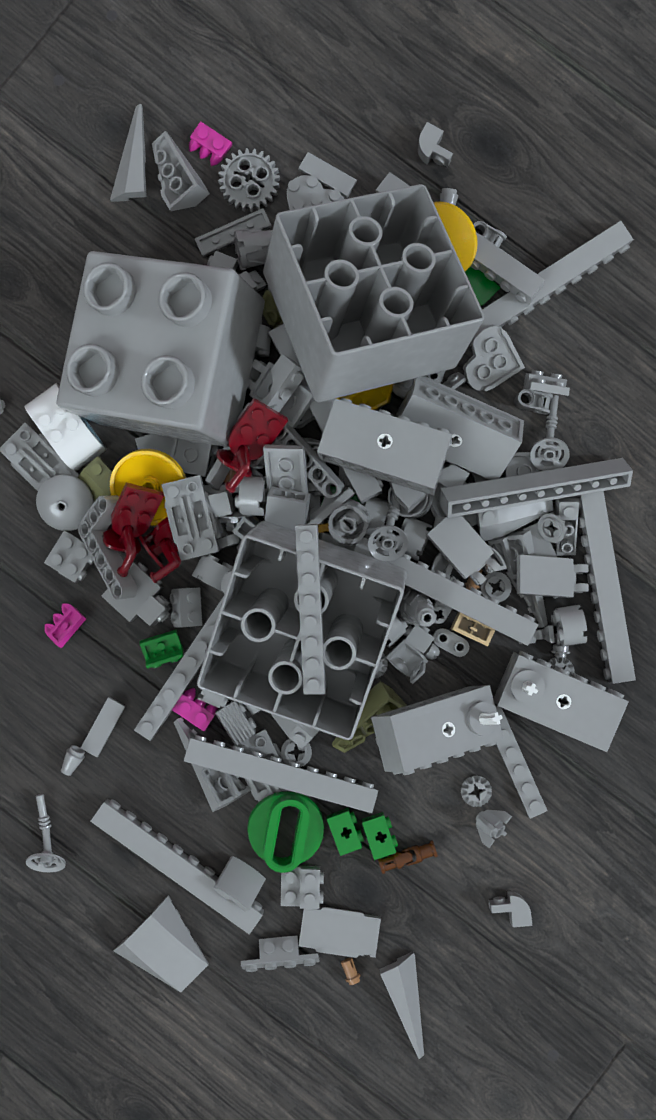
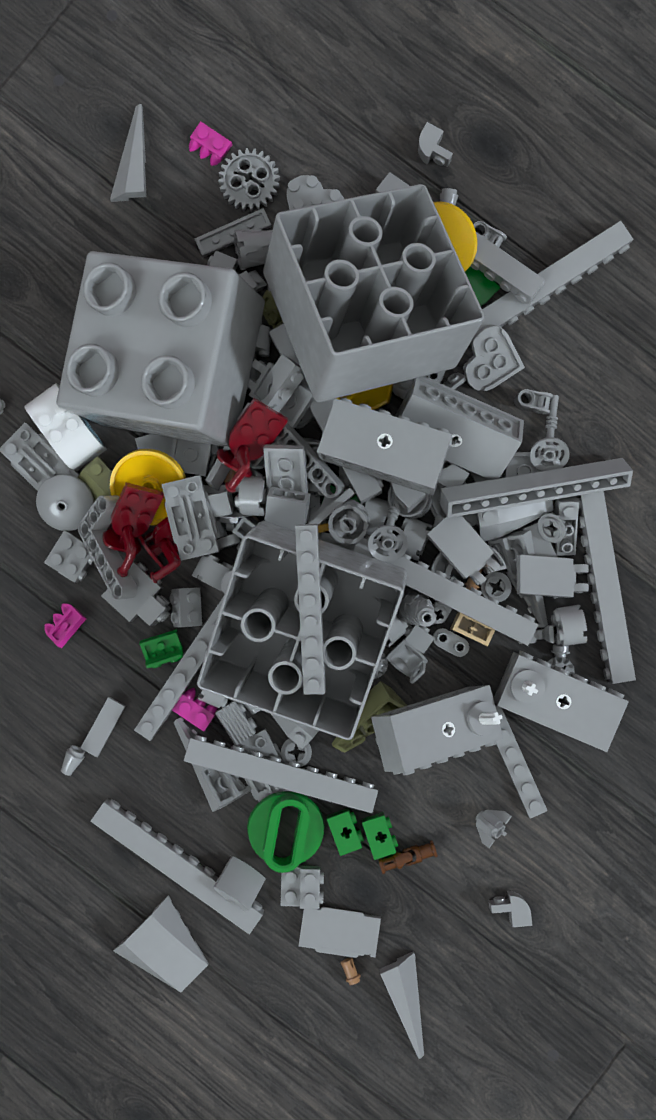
light grey dish [26,794,66,872] -> none
light grey wedge [152,131,210,211] -> none
light grey bracket [241,936,319,972] -> none
light grey tile [298,152,357,198] -> none
light grey hinge [423,643,440,660] -> none
light grey gear [461,776,492,807] -> none
light grey plate [523,370,570,396] -> none

